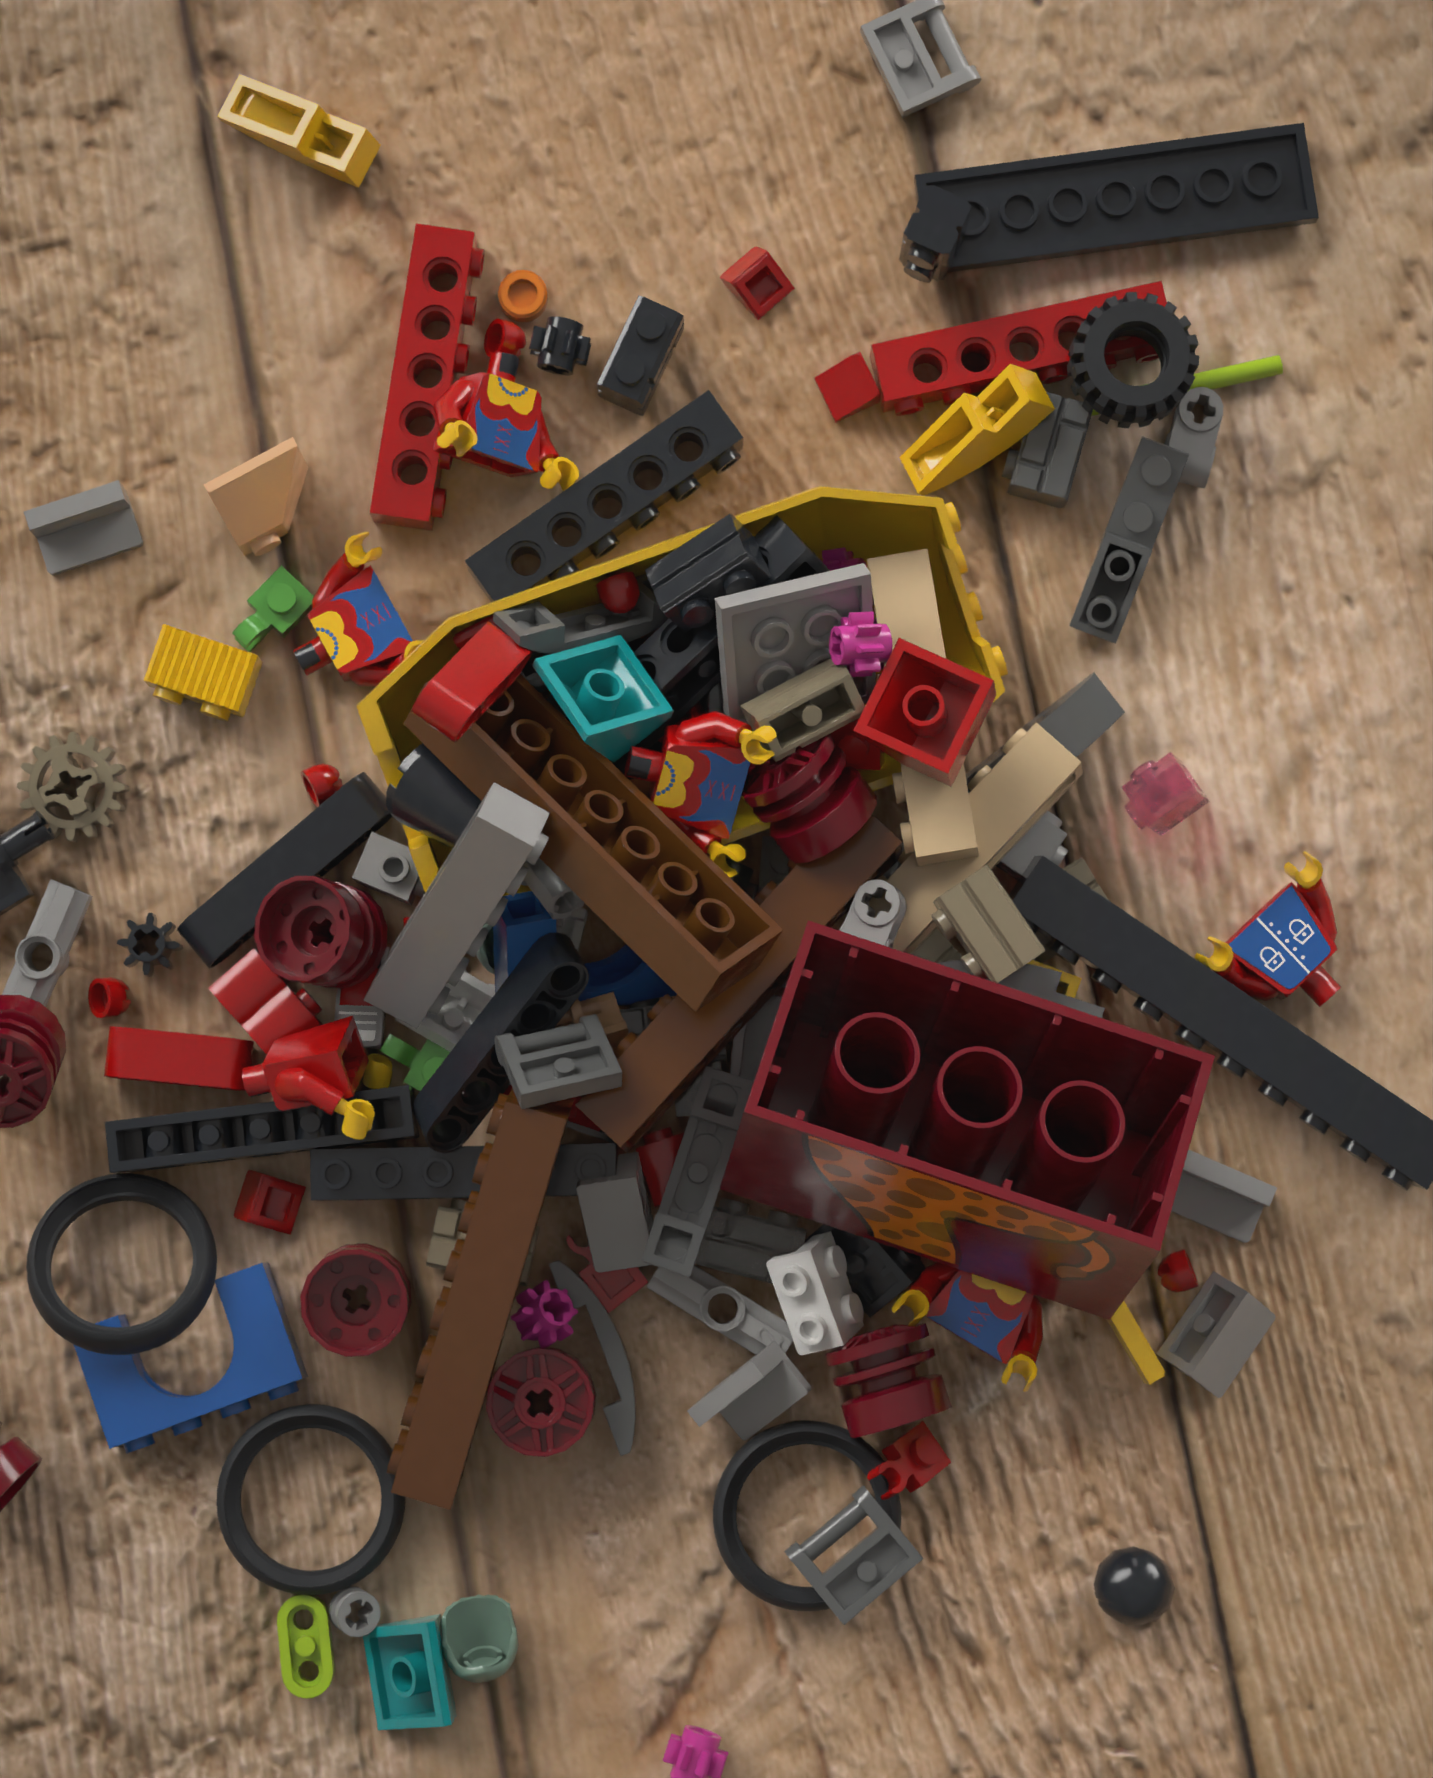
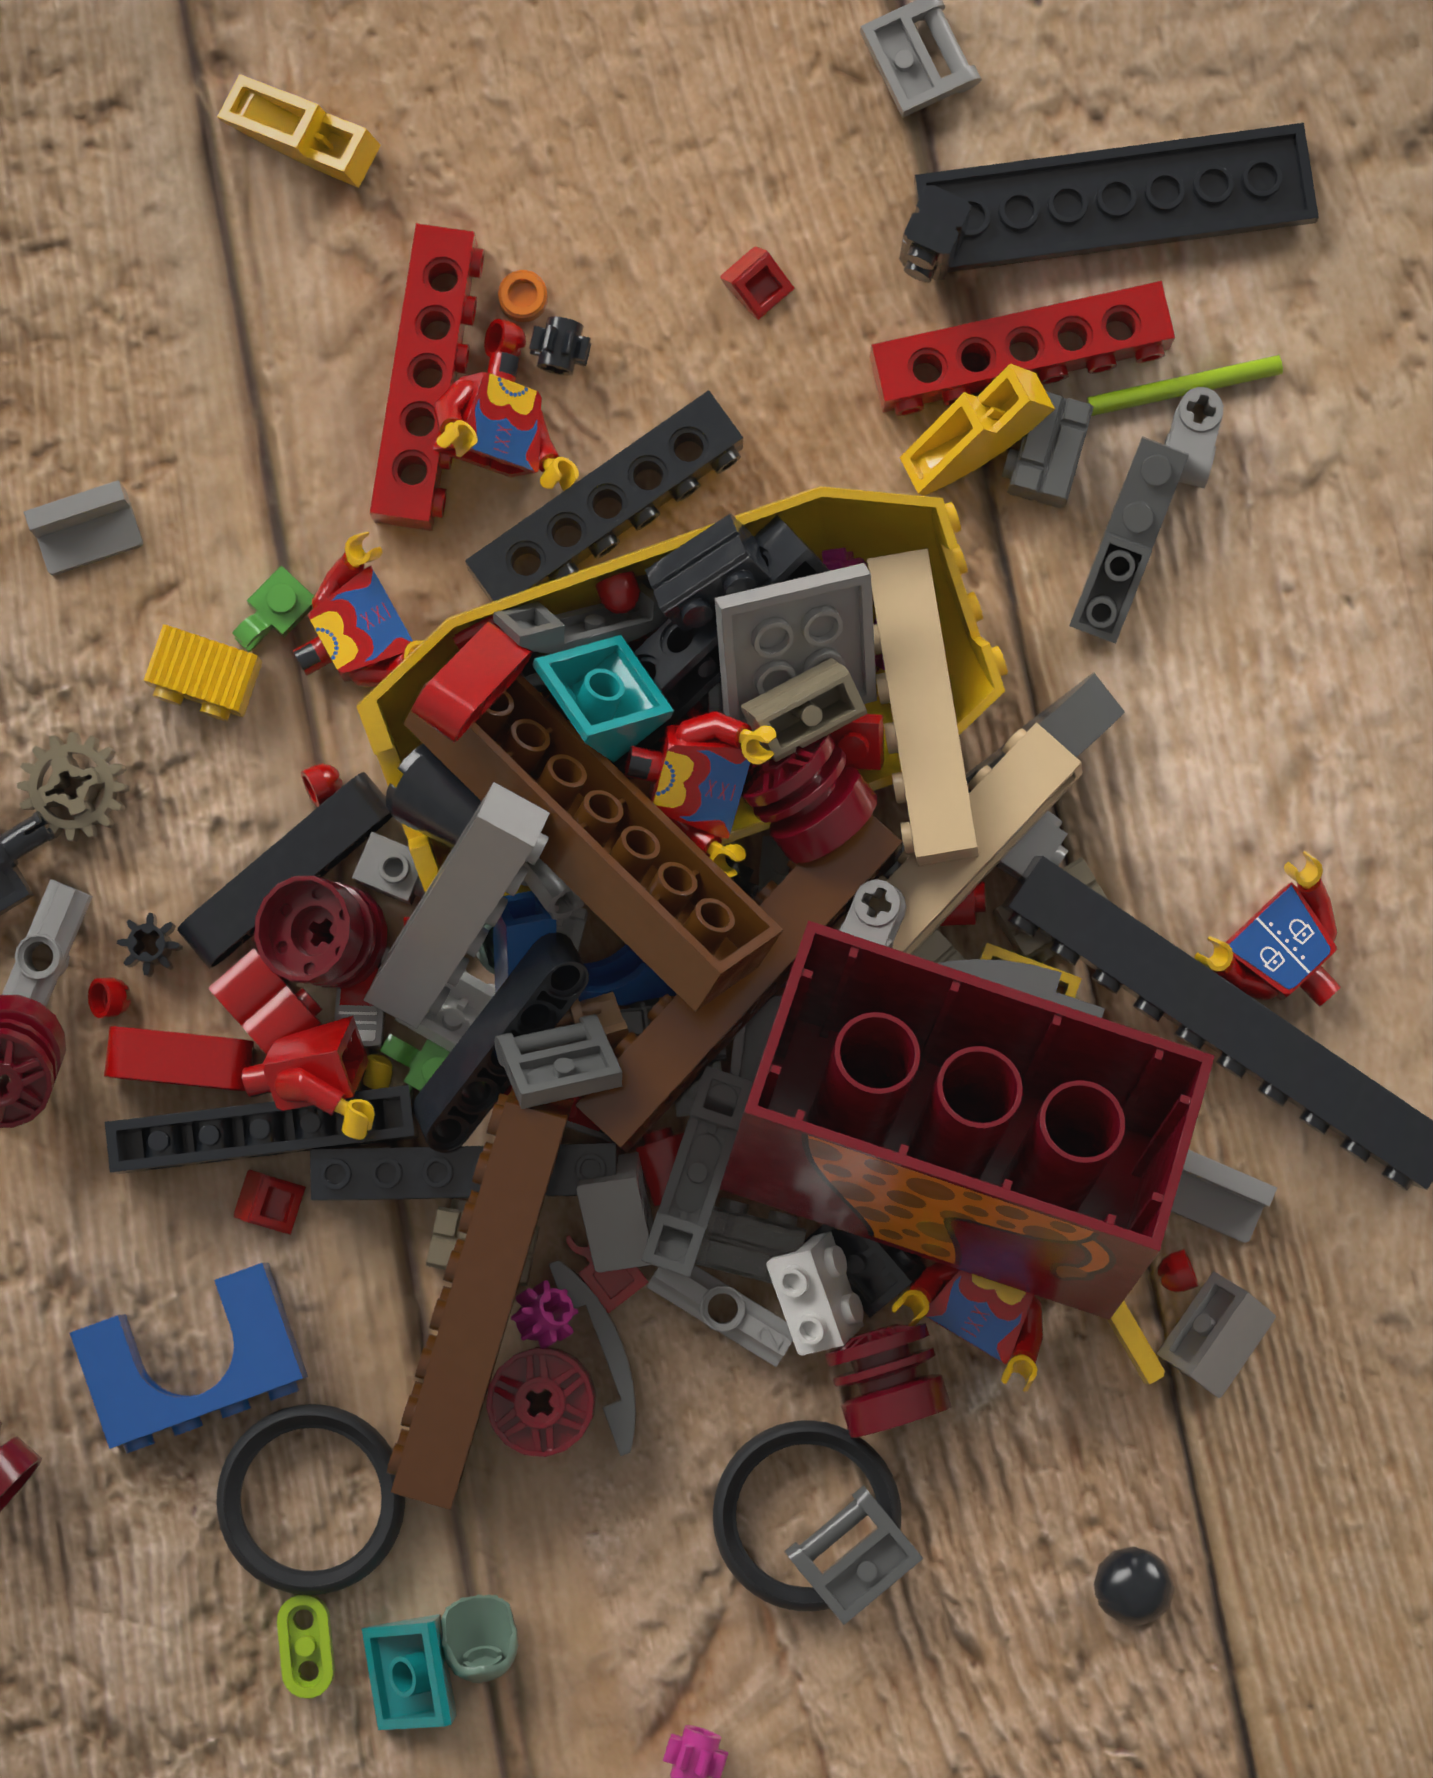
black tyre [26,1173,217,1355] -> none
light nougat slope [204,437,308,556] -> none
dark red wheel [300,1243,412,1357] -> none
light grey bush [328,1586,381,1637] -> none
black brick [597,295,684,416] -> none
light grey panel [687,1340,811,1441] -> none
red slope [814,352,881,423] -> none
dark pink gear [829,611,892,677] -> none
red slope [853,638,996,787] -> none
red plate [867,1421,952,1500] -> none
dark tan brick [931,864,1046,983] -> none
black tyre [1067,292,1199,428] -> none
clear pink brick [1122,752,1210,836] -> none

